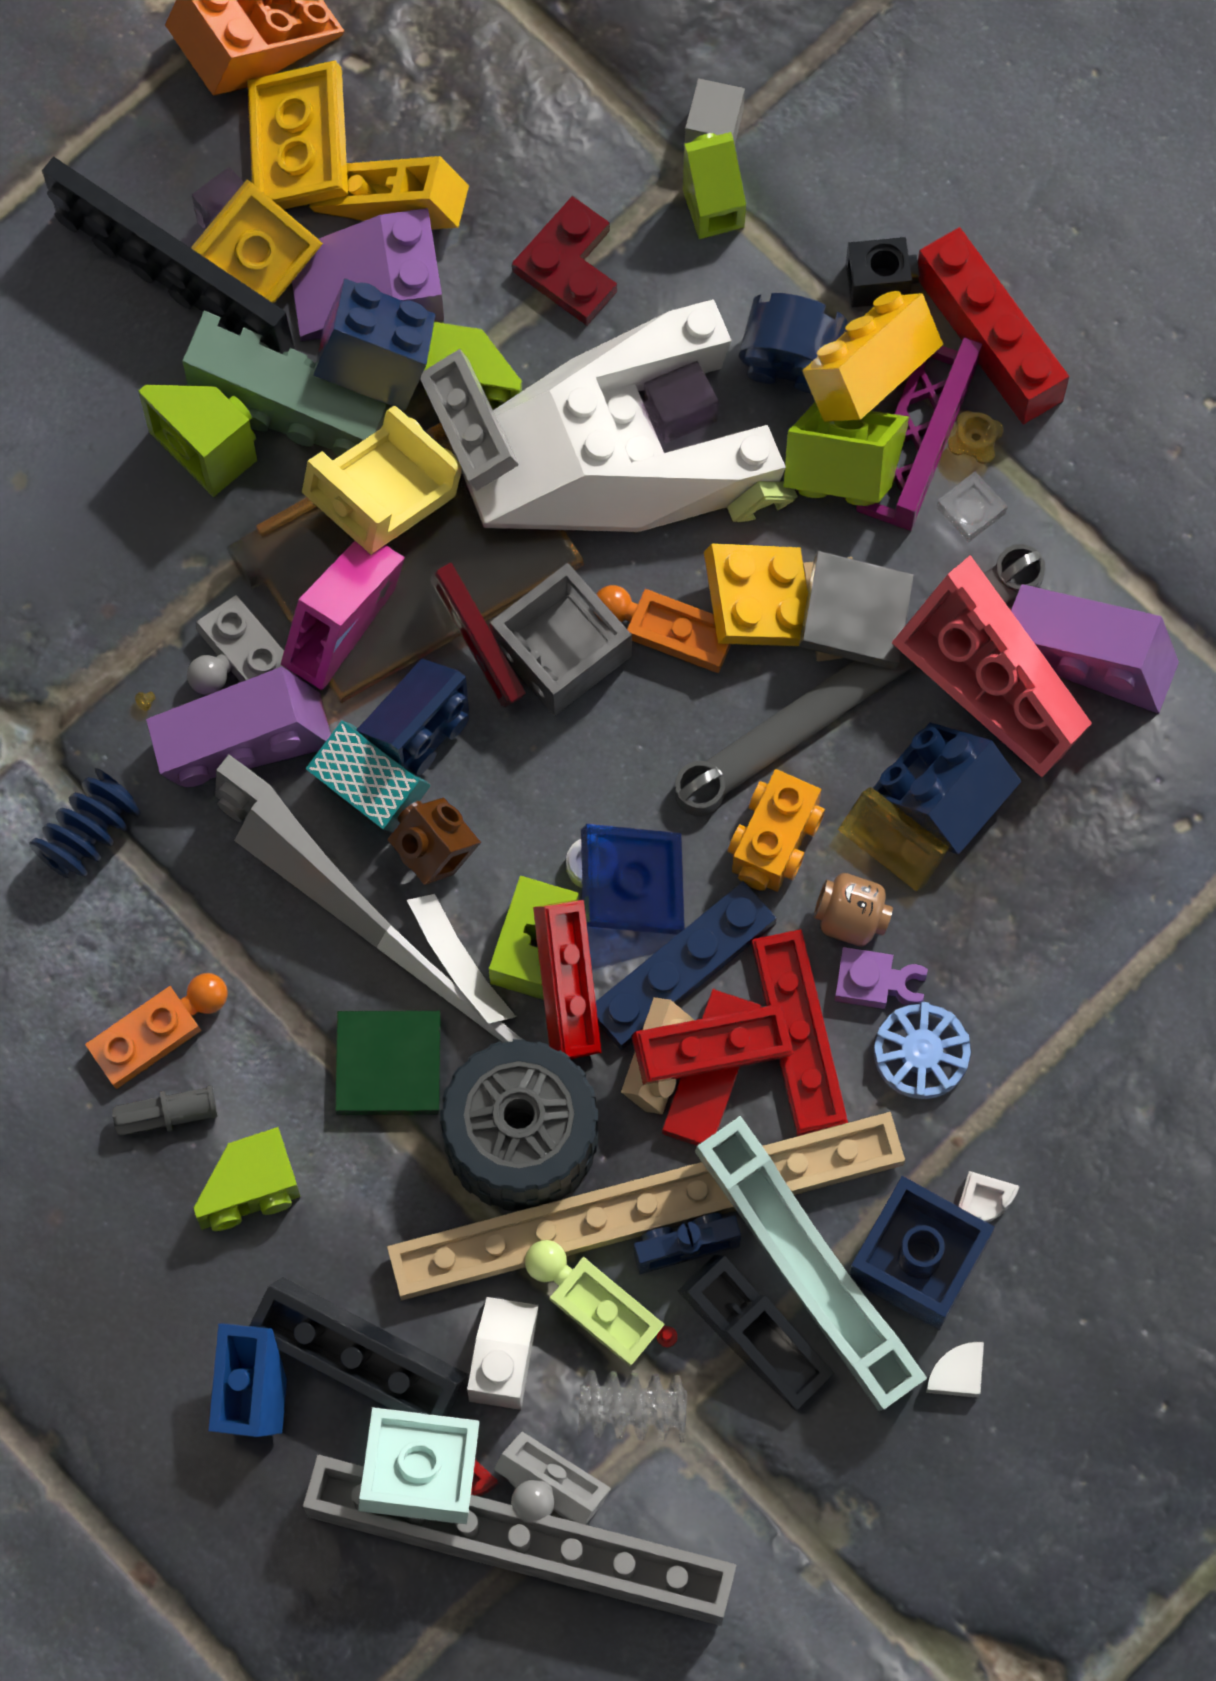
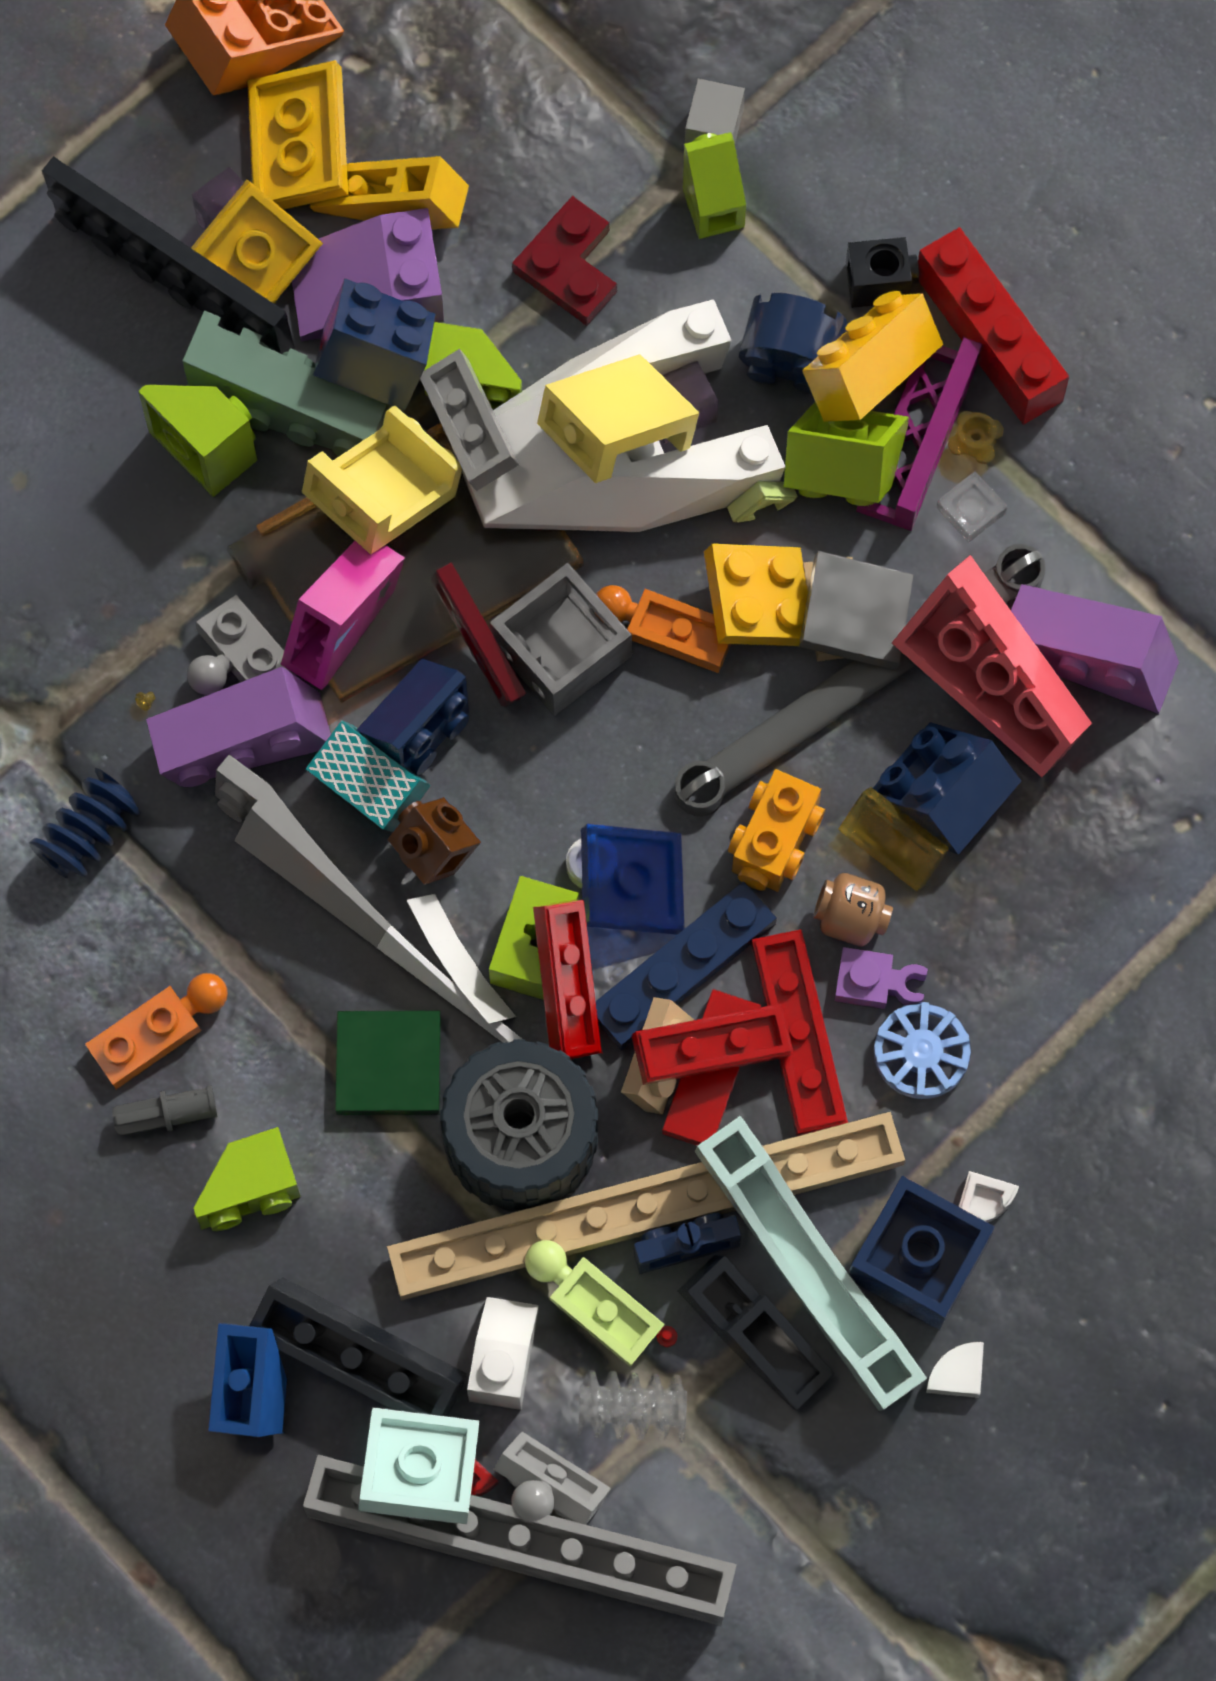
none -> light yellow panel [537,354,699,483]

